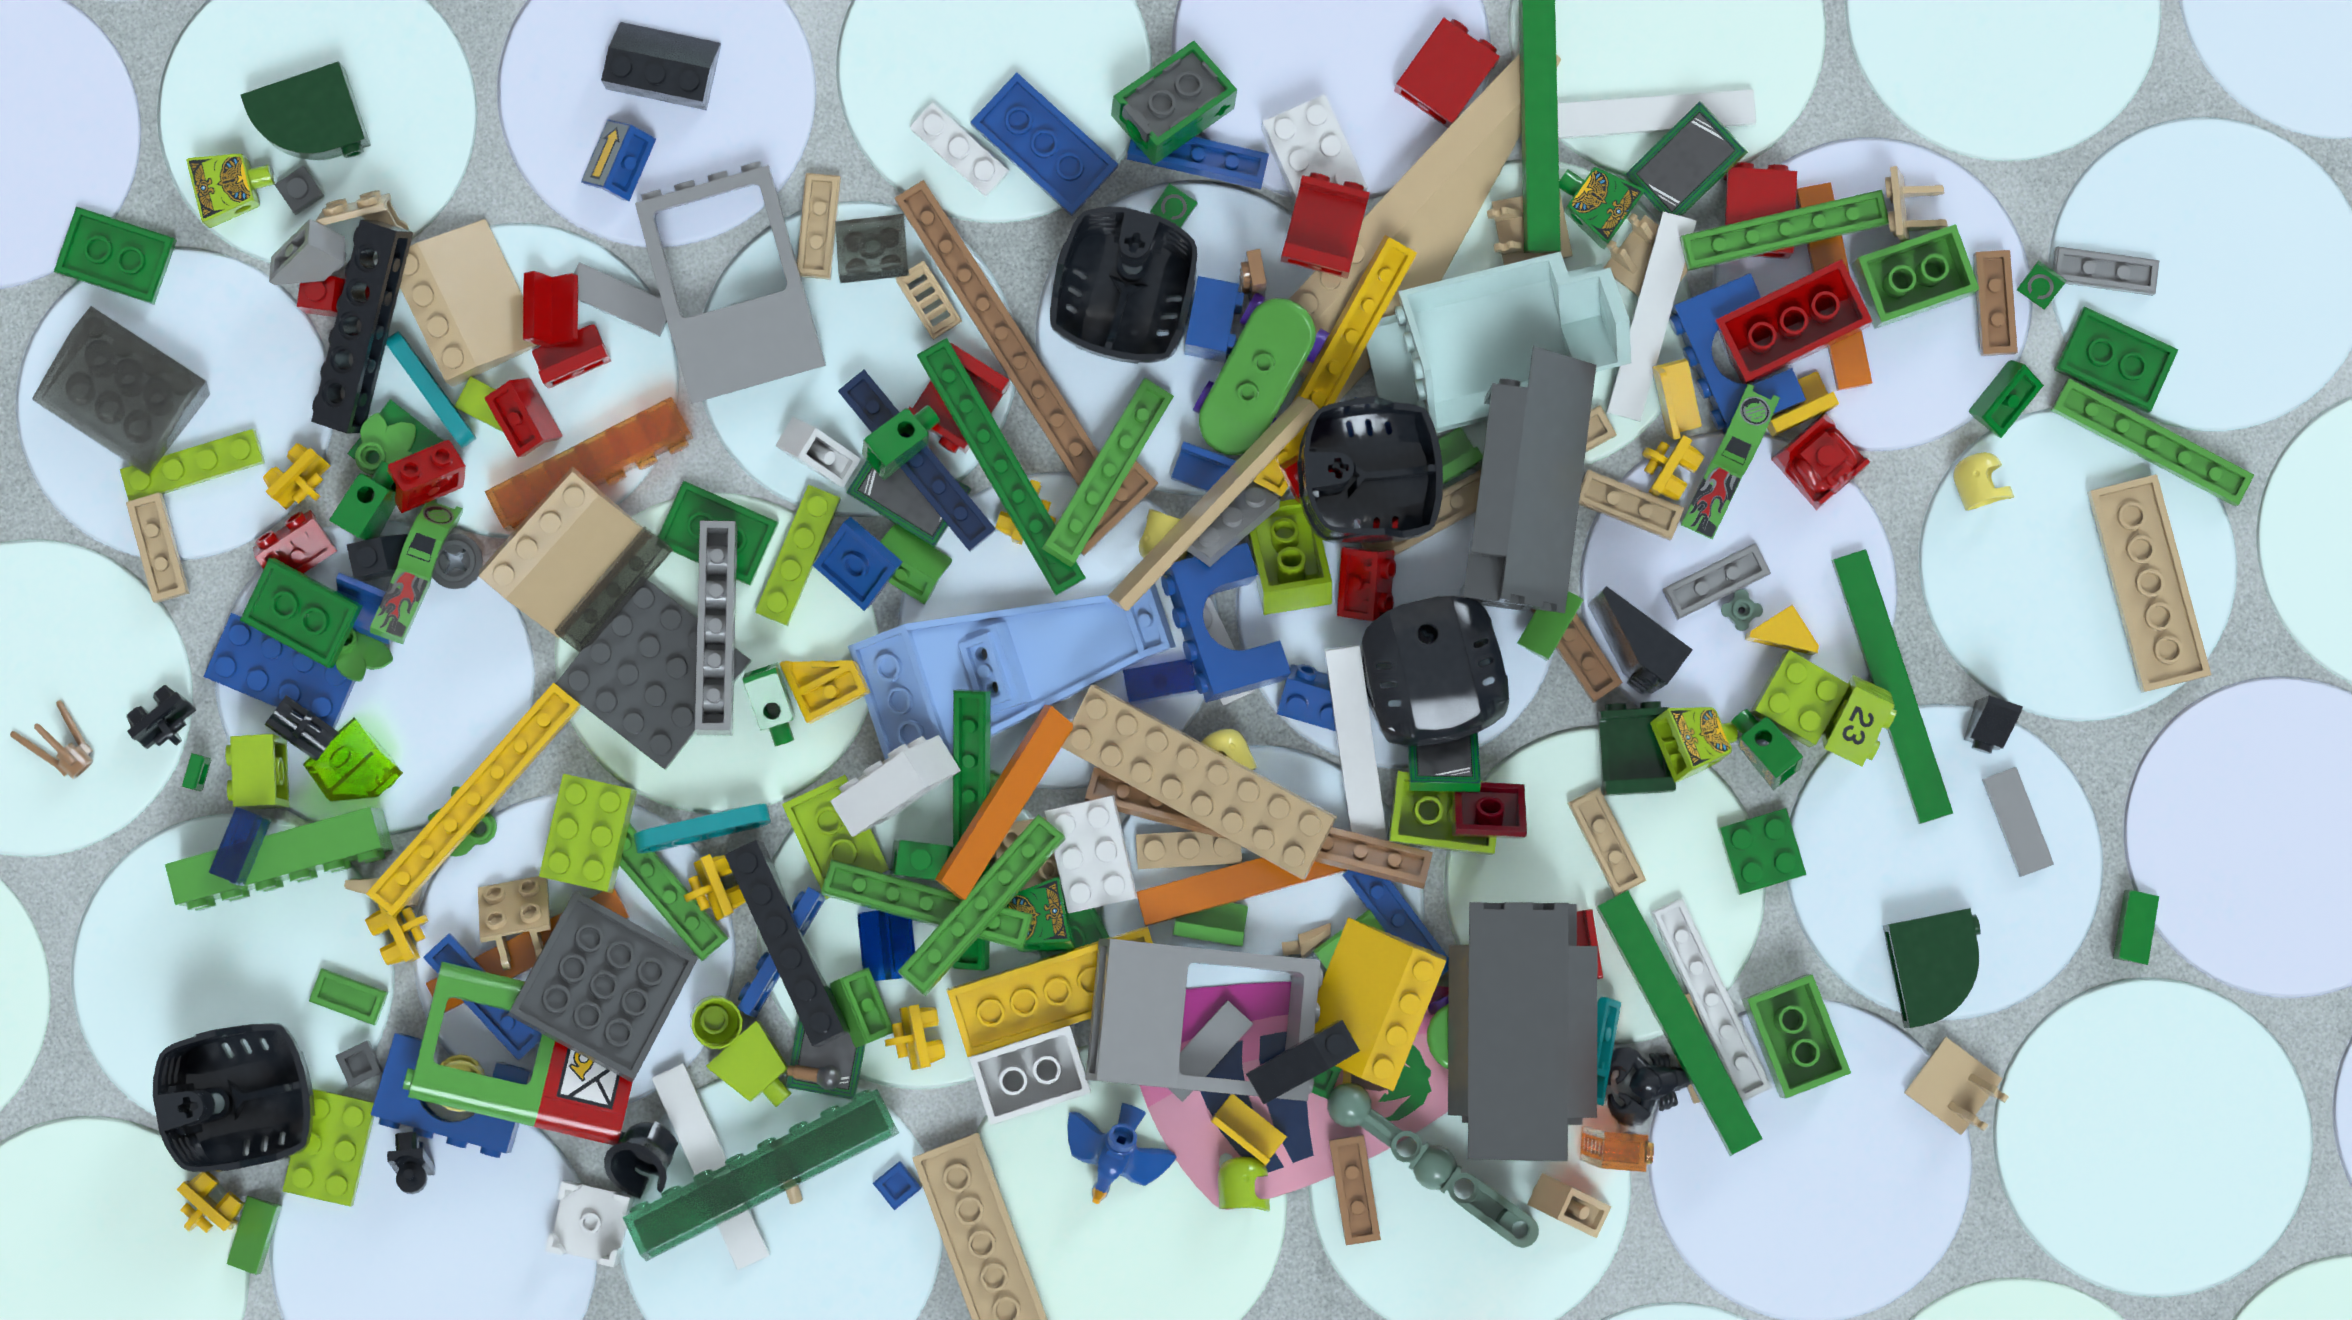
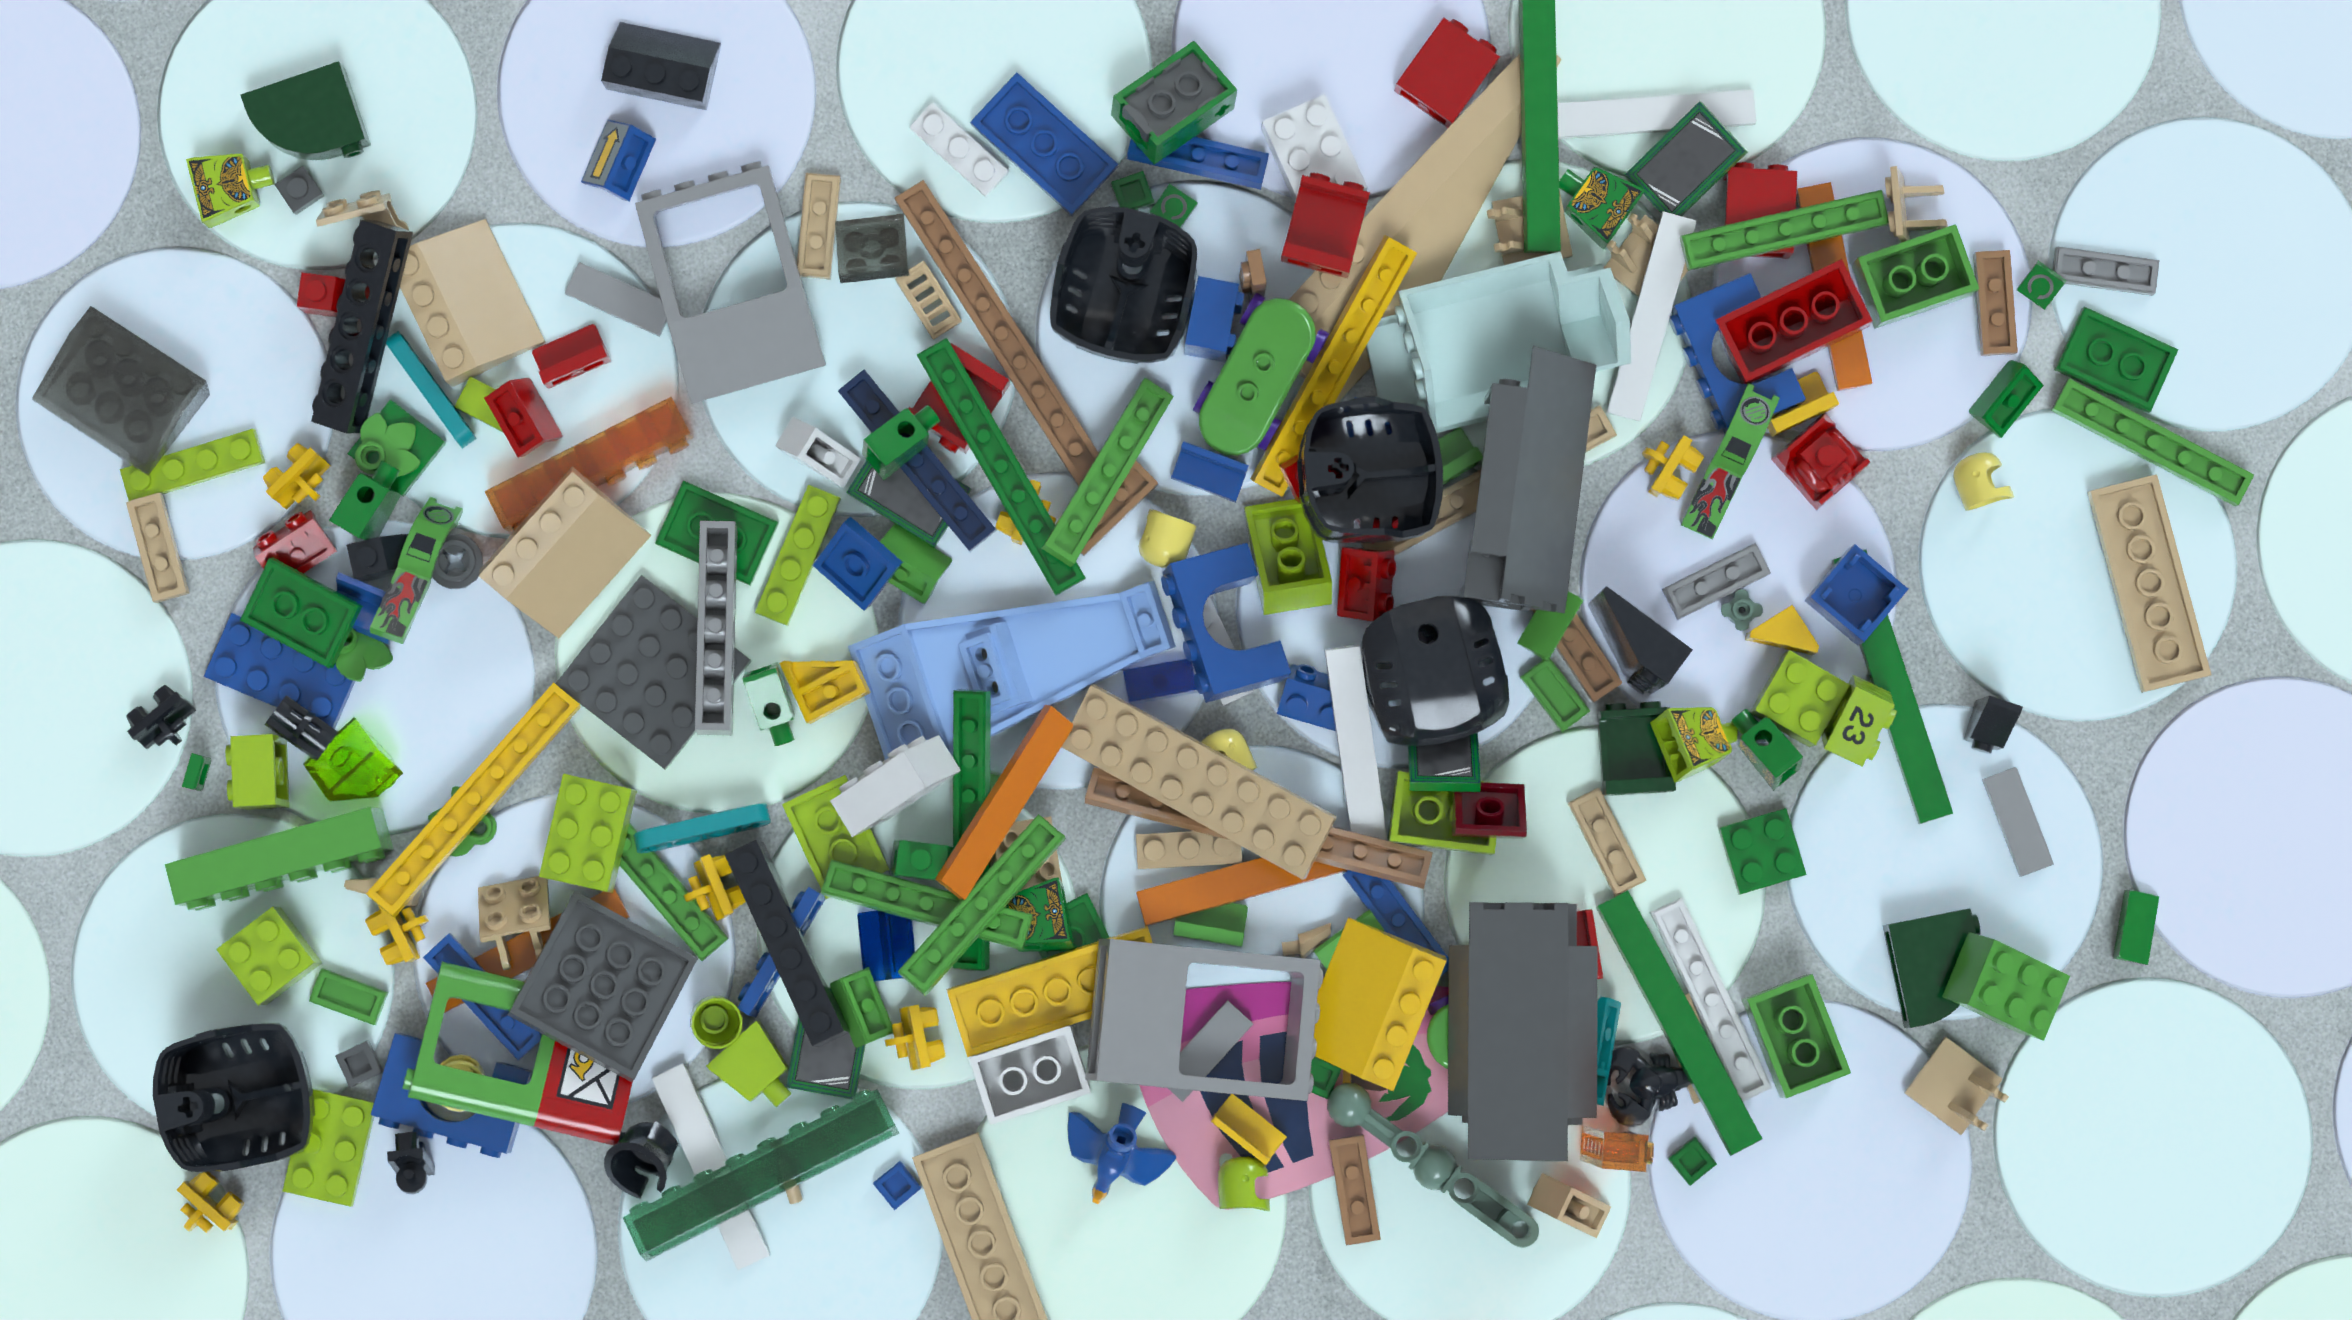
medium nougat plant [10,700,94,779] -> none
green tile [54,206,177,305] -> none
clear blue panel [209,806,272,886] -> none
bright green slope [226,1196,282,1275] -> none
light grey slope [269,219,347,285] -> none
red bracket [387,440,466,513] -> none
red panel [523,271,578,347] -> none
white panel [545,1180,635,1267] -> none
clear smoke tile [554,526,673,652] -> none
piece [787,1065,841,1090] -> none
white plate [1045,795,1137,913] -> none
tan tile [1107,396,1319,611] -> none
light grey plate [1187,482,1280,567] -> none
black slope [1246,1020,1360,1104] -> none
tan tile [1579,470,1684,541] -> none
yellow panel [1652,358,1702,440] -> none
none -> lime brick [216,906,322,1006]
none -> green tile [1111,171,1155,211]
none -> bright green tile [1520,658,1590,732]
none -> green tile [1667,1136,1717,1186]
none -> blue container [1804,544,1909,646]
none -> bright green brick [1942,932,2070,1041]

